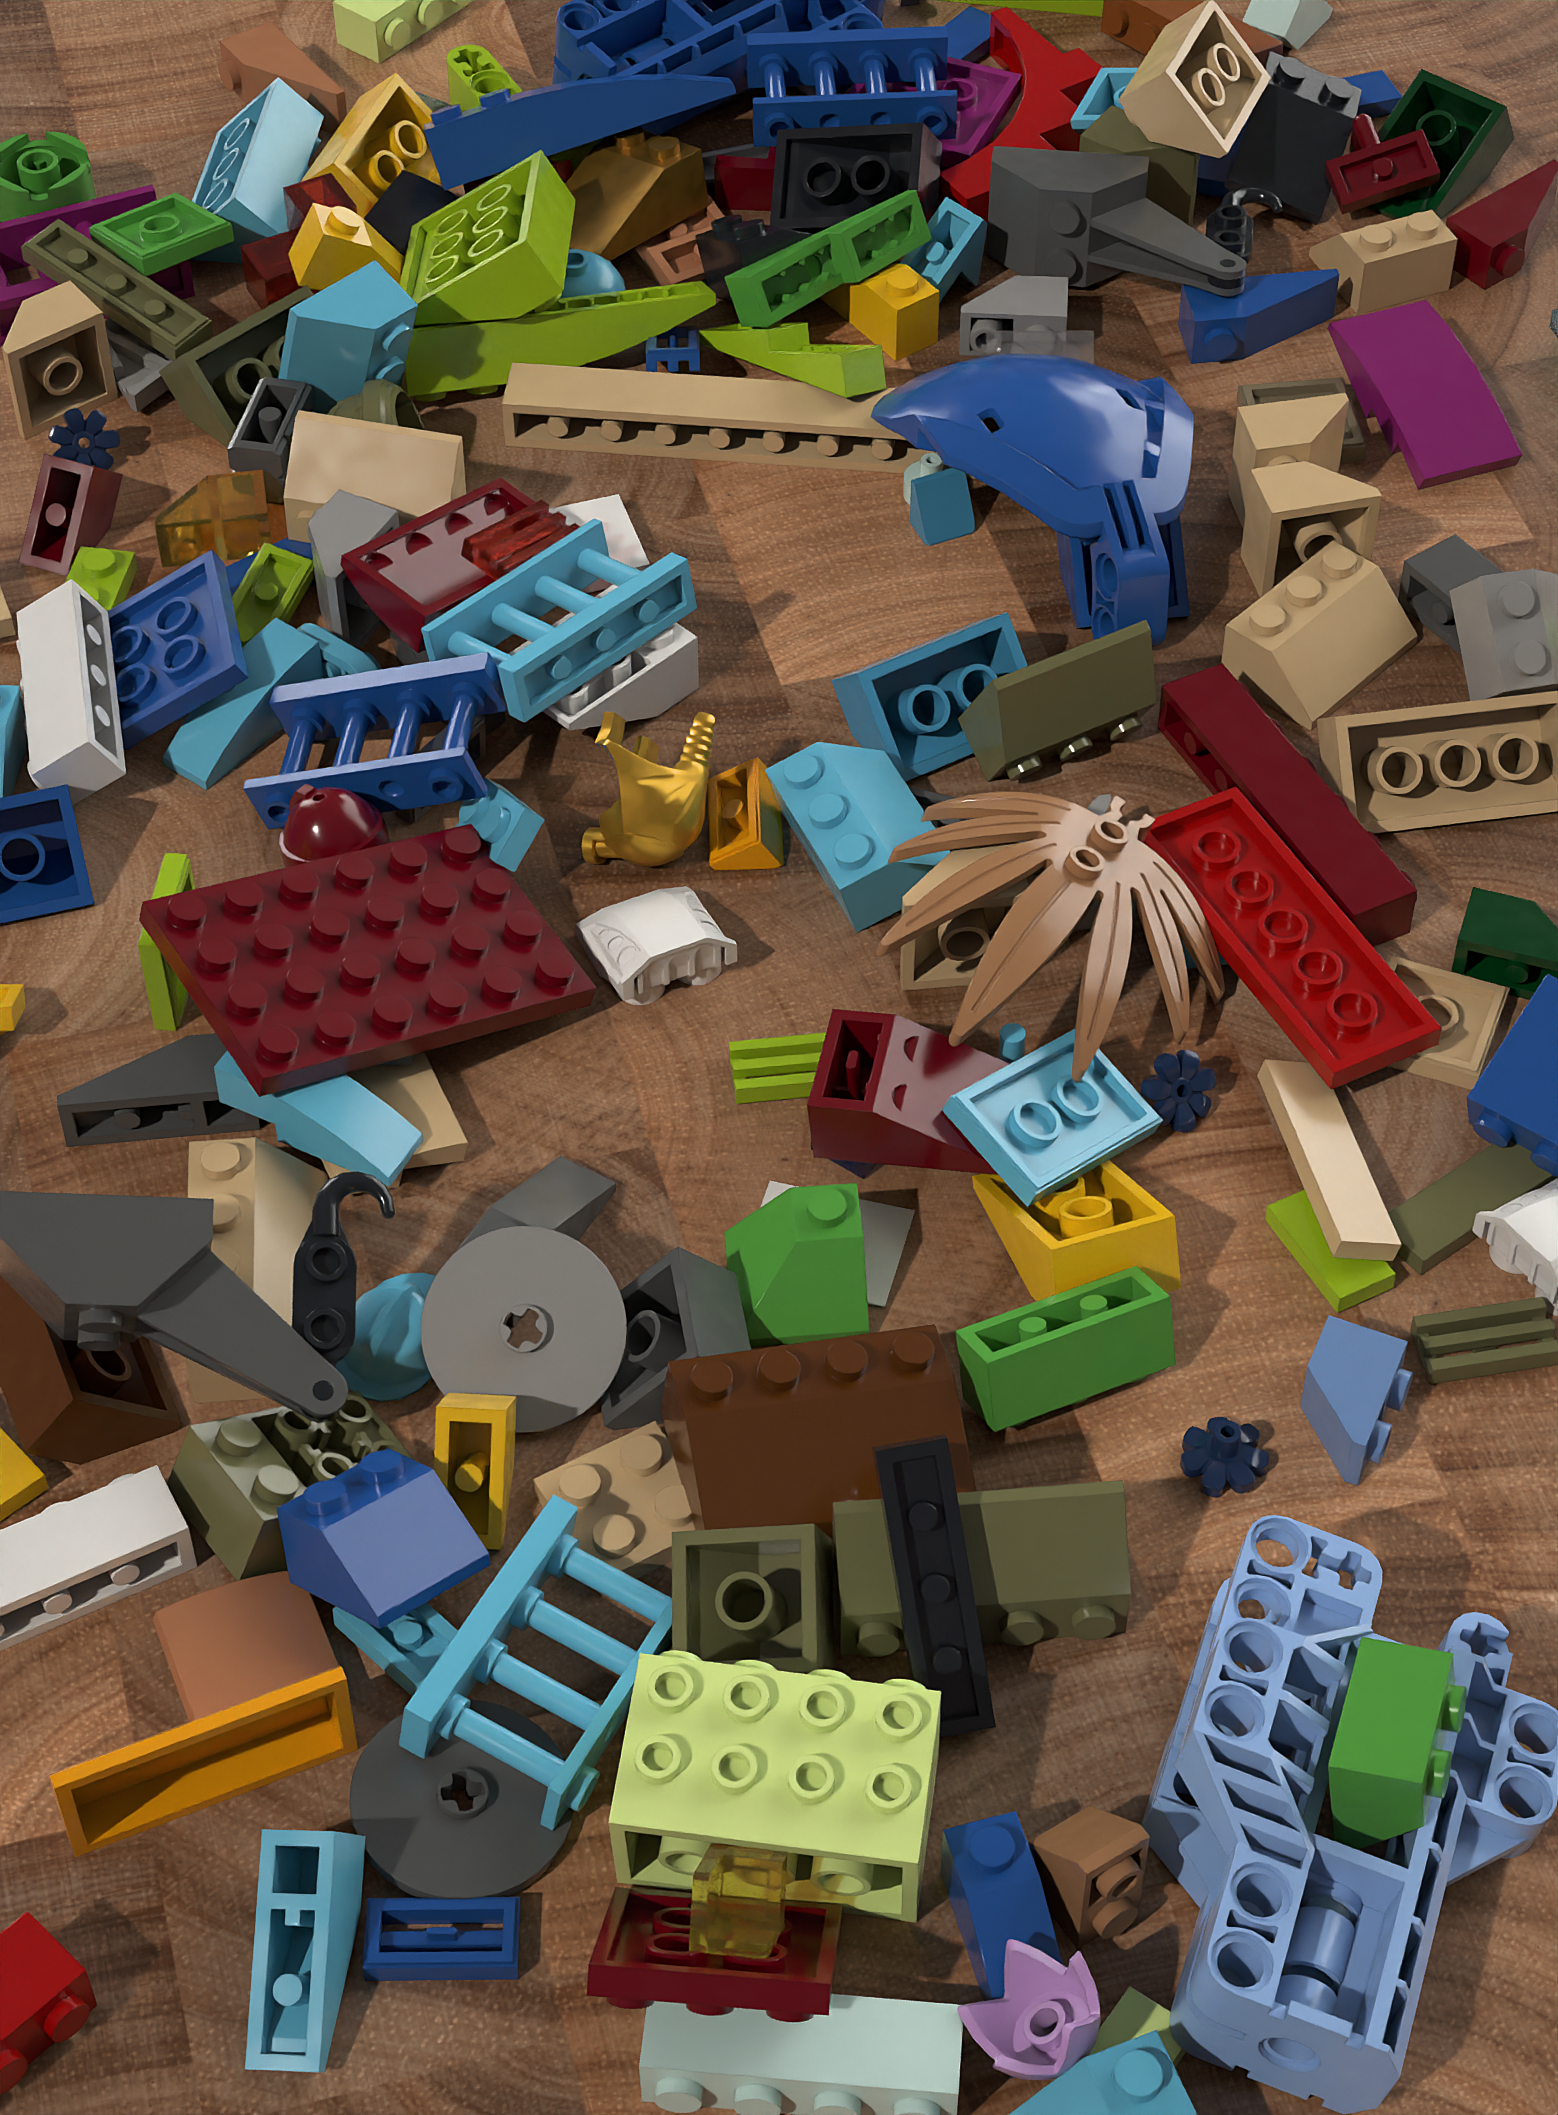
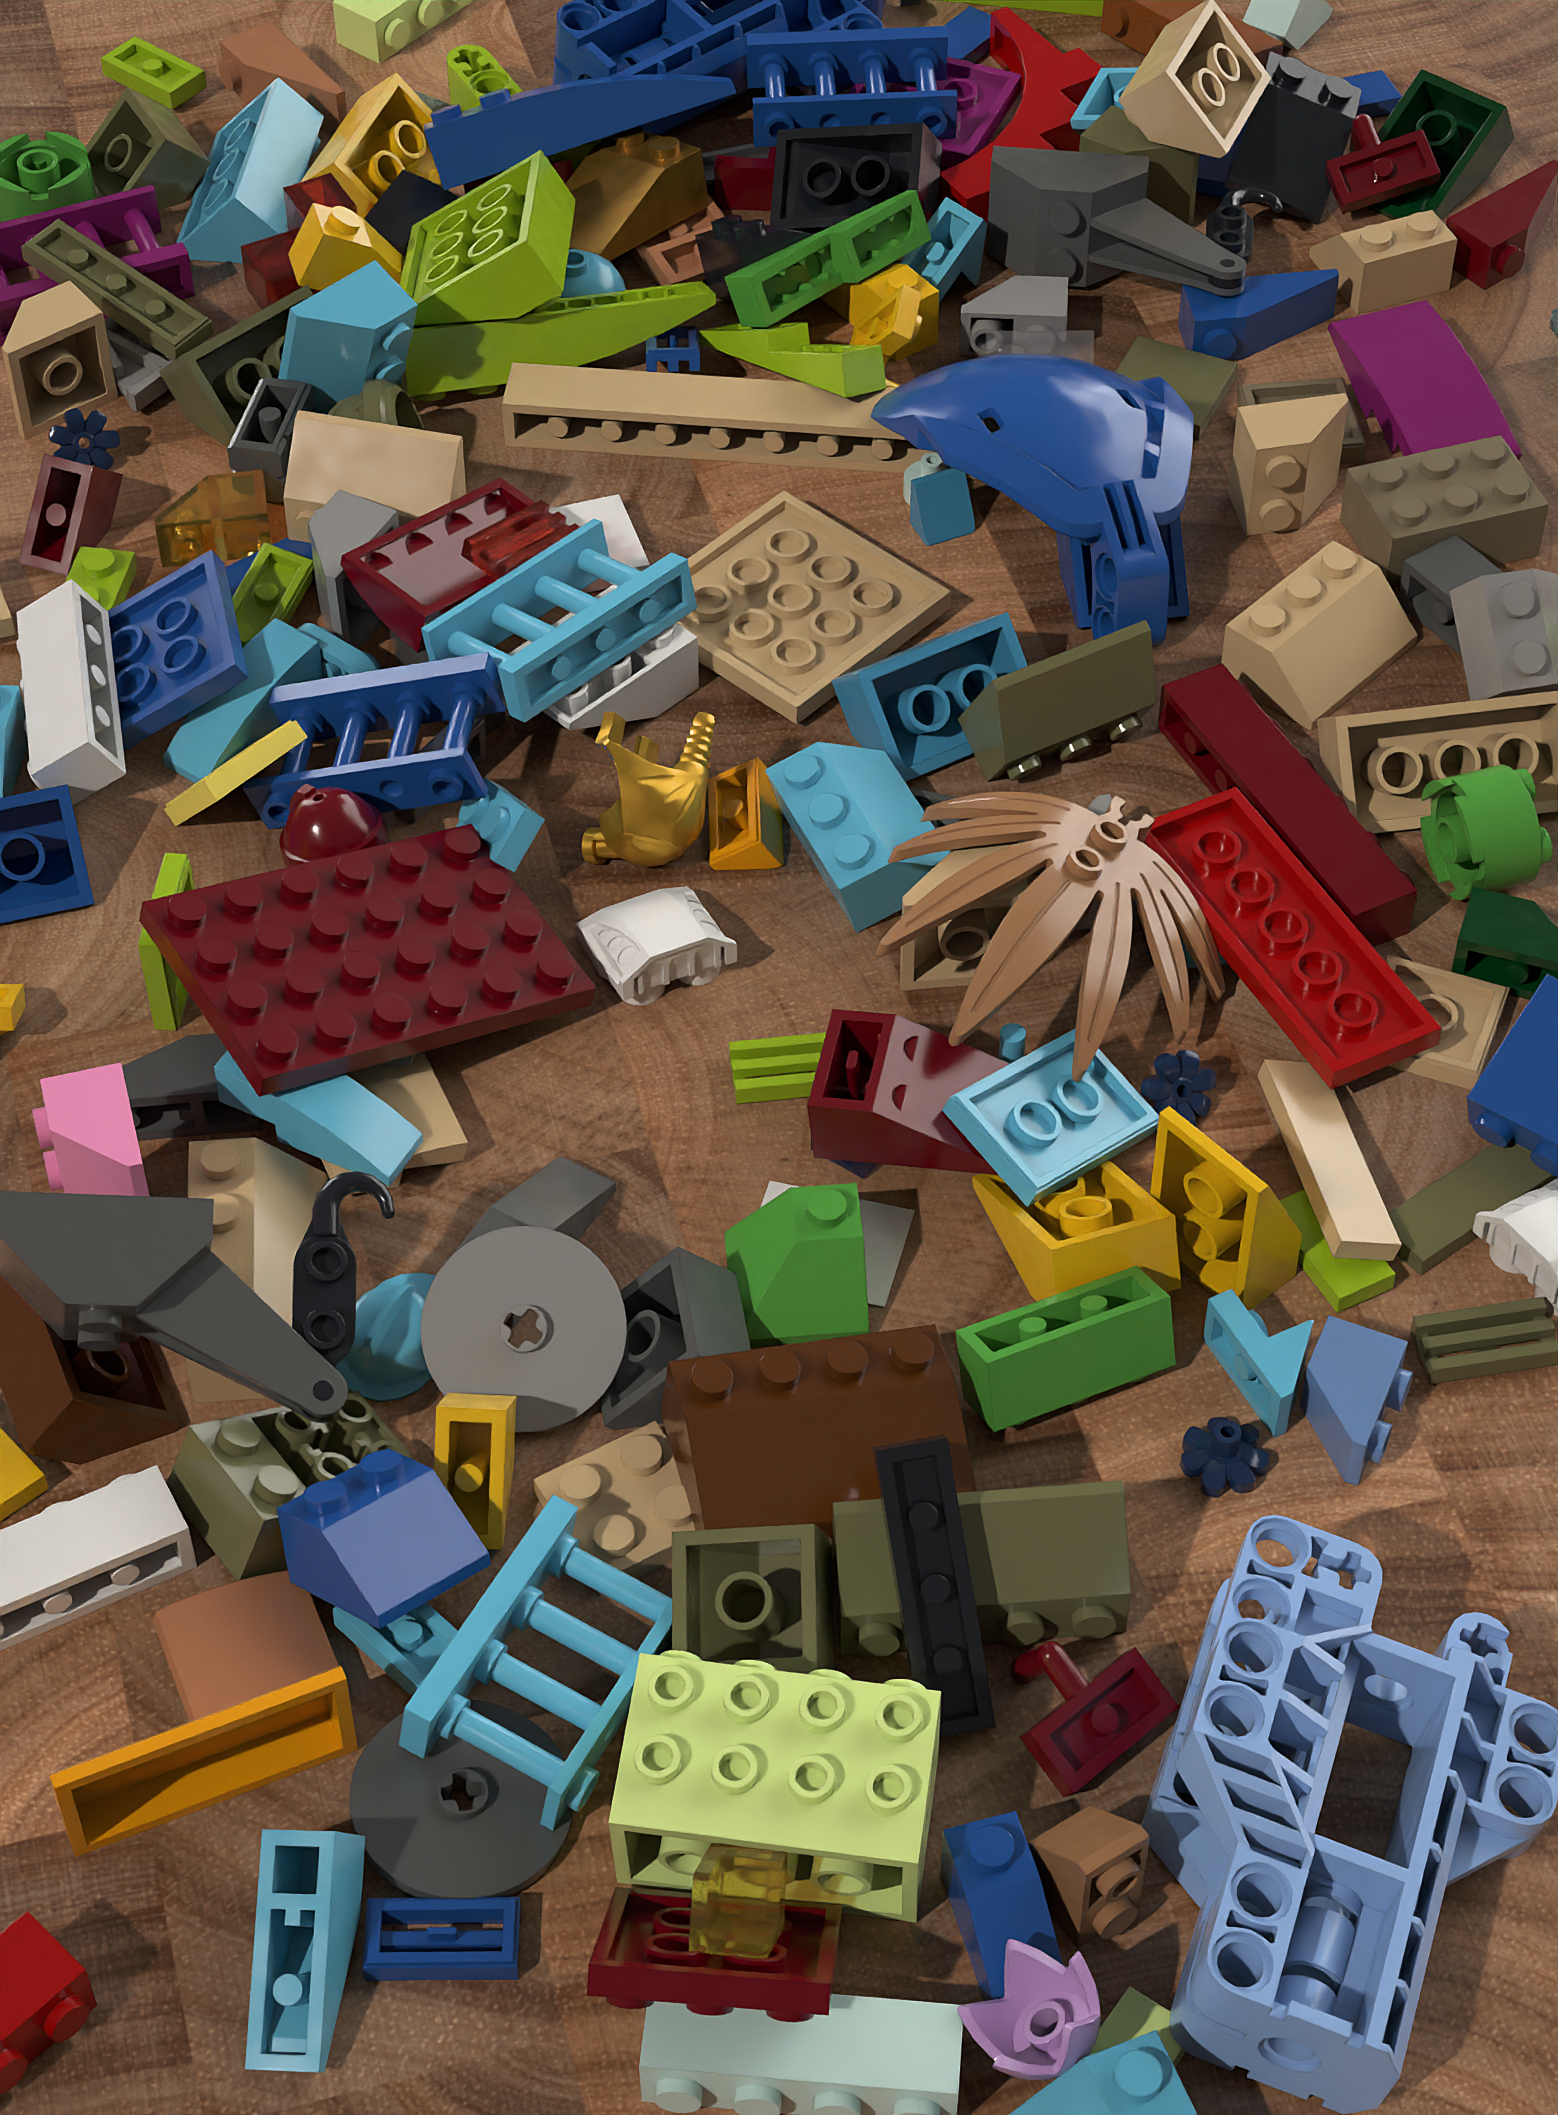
bright green tile [89,193,235,276] -> none
tan slope [1240,461,1382,598] -> none
bright green slope [1328,1637,1467,1850] -> none
none -> bright pink slope [32,1063,150,1196]
none -> olive slope [85,87,211,211]
none -> lime plate [100,36,207,110]
none -> light yellow tile [164,720,308,826]
none -> tan plate [676,490,951,724]
none -> yellow plate [850,285,922,388]
none -> dark red plate [1011,1641,1179,1798]
none -> olive tile [1116,336,1238,440]
none -> yellow slope [1150,1106,1302,1310]
none -> medium azure slope [1203,1289,1314,1438]
none -> dark tan brick [1340,435,1549,589]
none -> bright green brick [1420,765,1553,900]

